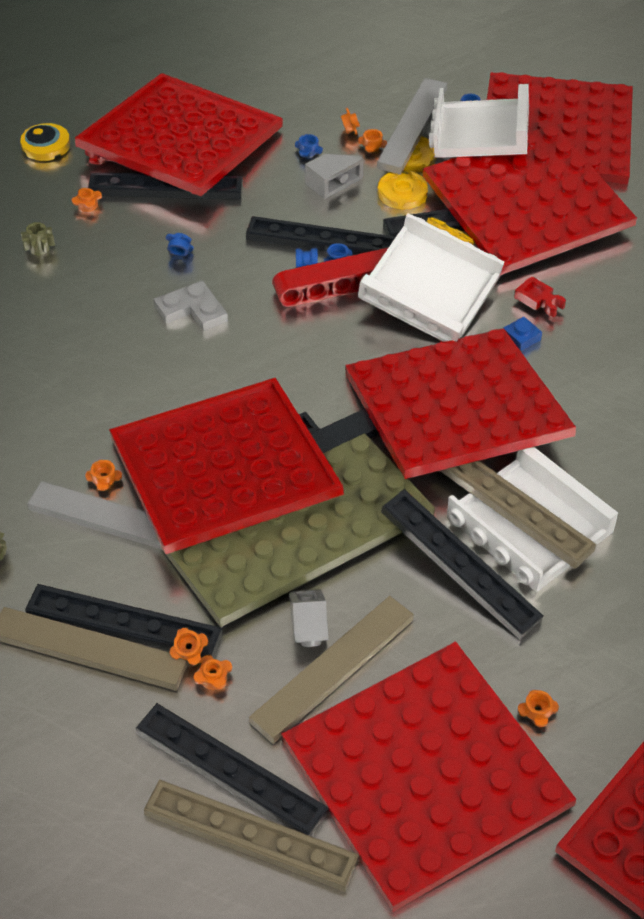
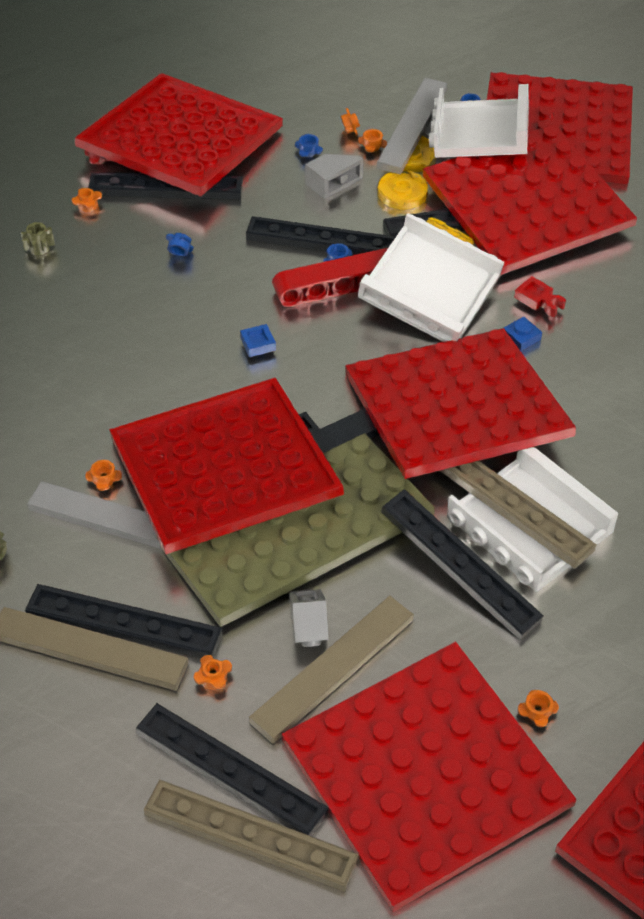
yellow tile [20,123,71,161] -> none
light grey plate [153,281,228,331] -> none
orange plate [170,628,208,665] -> none
blue wheel [296,248,318,268] -> none
none -> blue plate [240,324,276,357]

